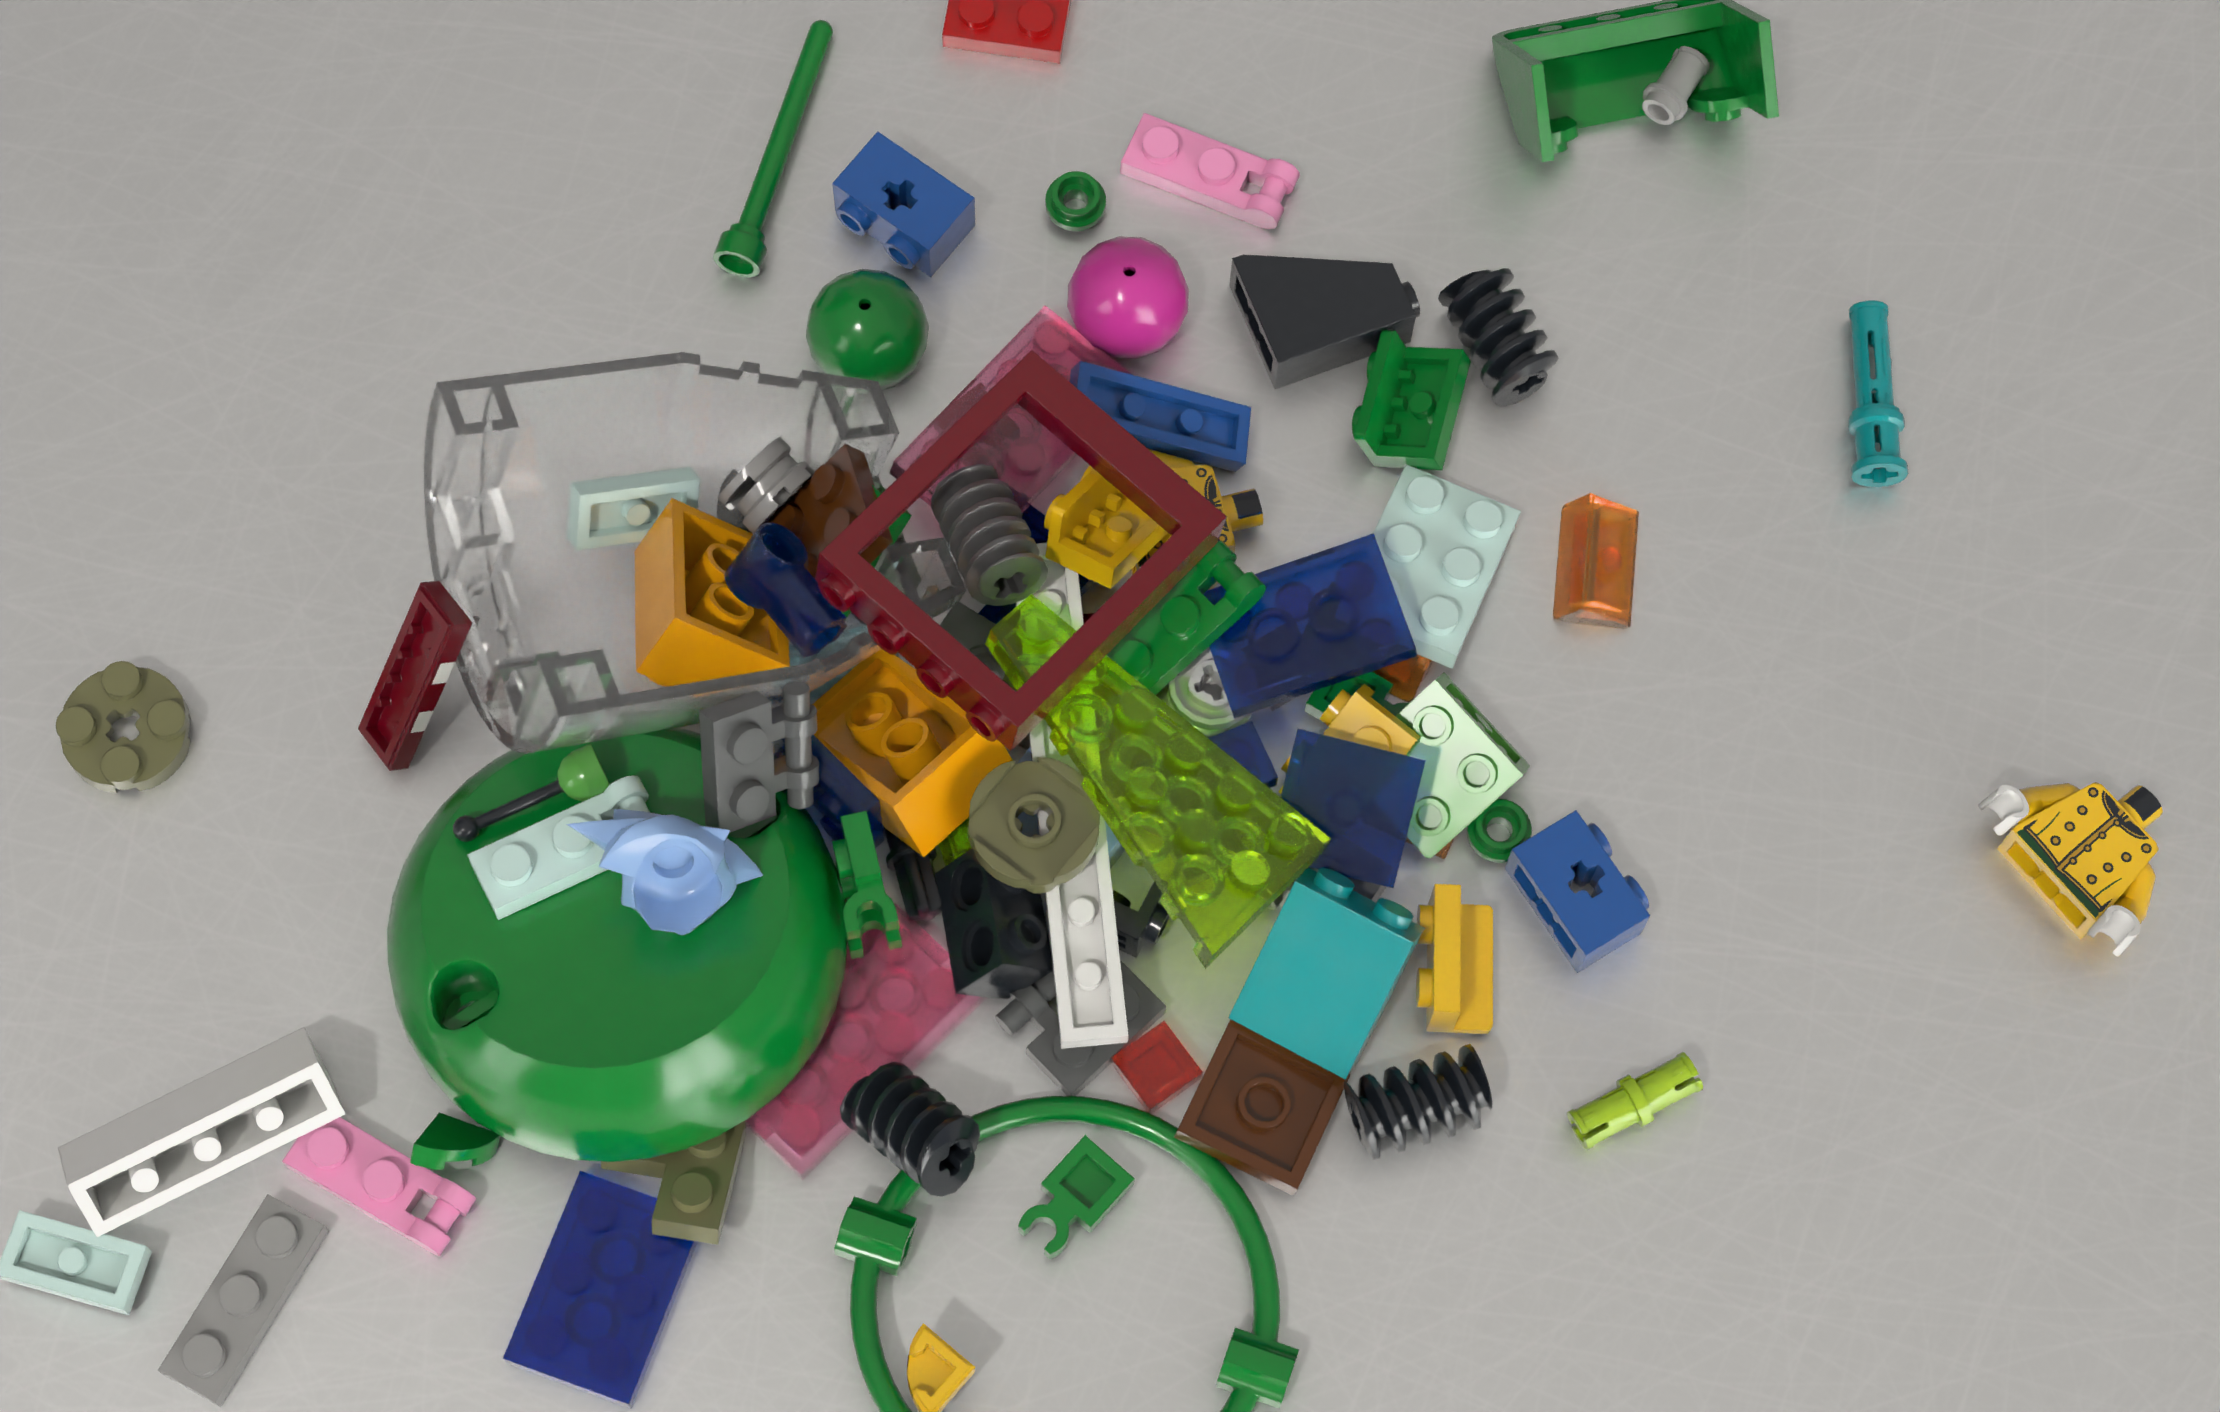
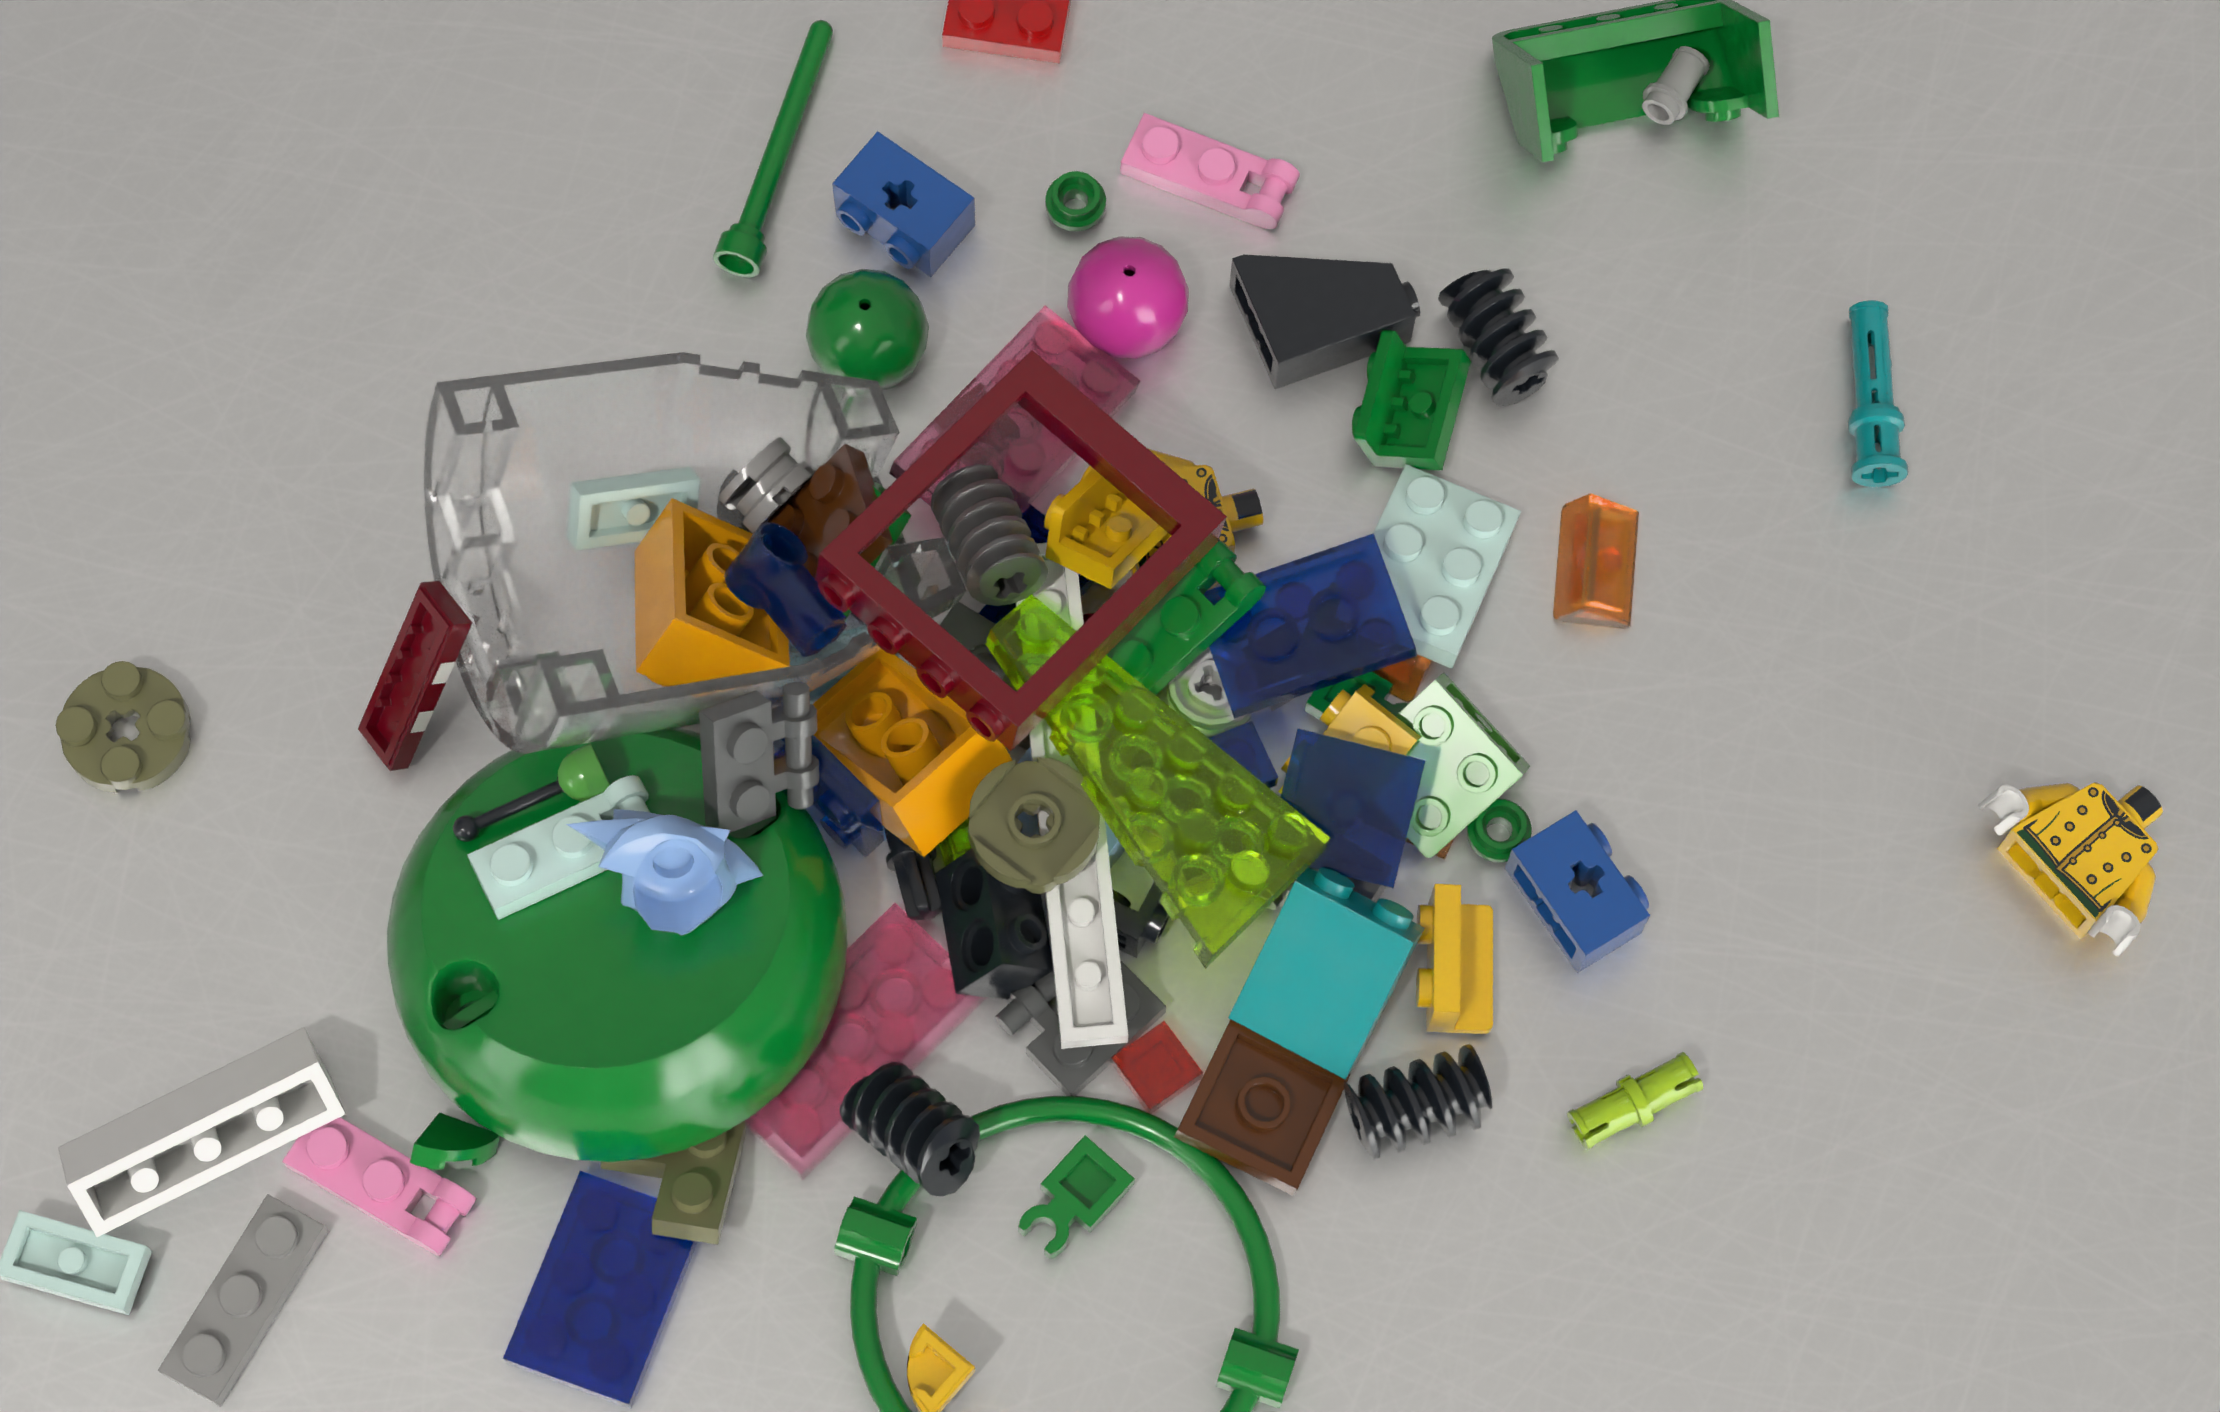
green plate [832,811,902,959] -> none
blue plate [1069,361,1251,472] -> none

